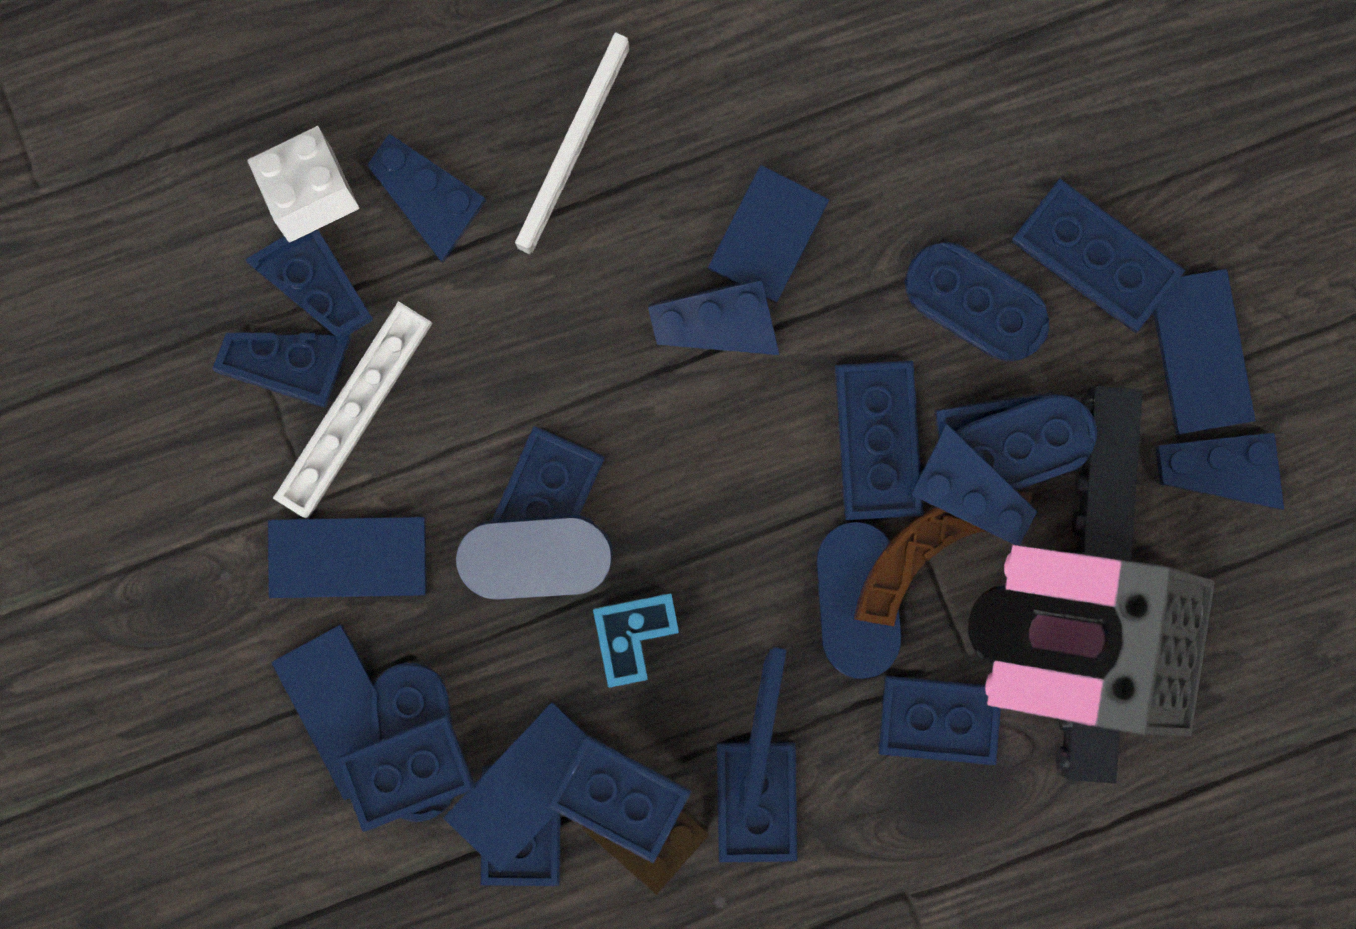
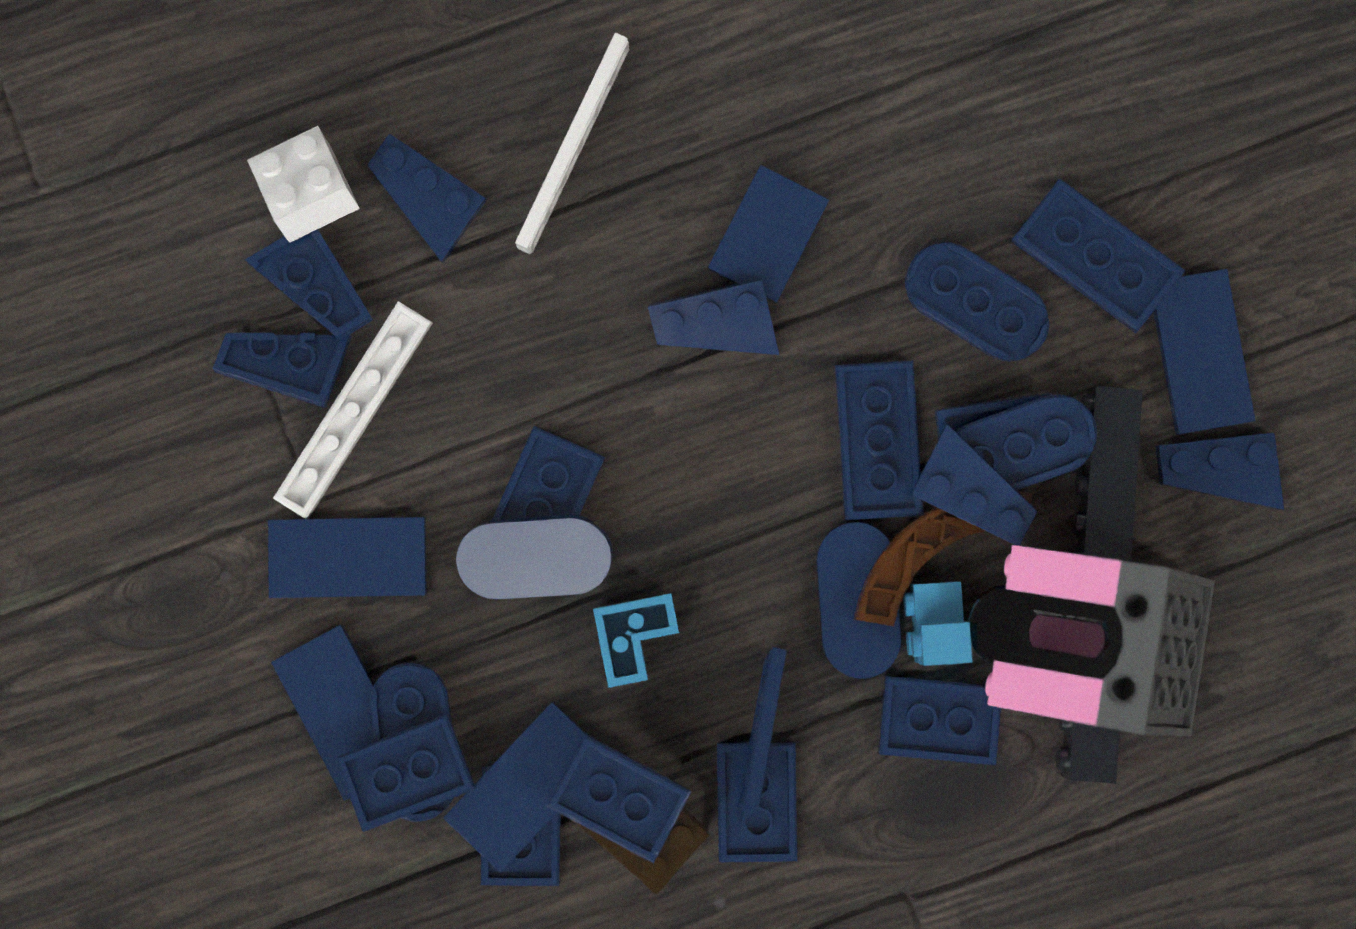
none -> dark azure brick [904,581,972,666]

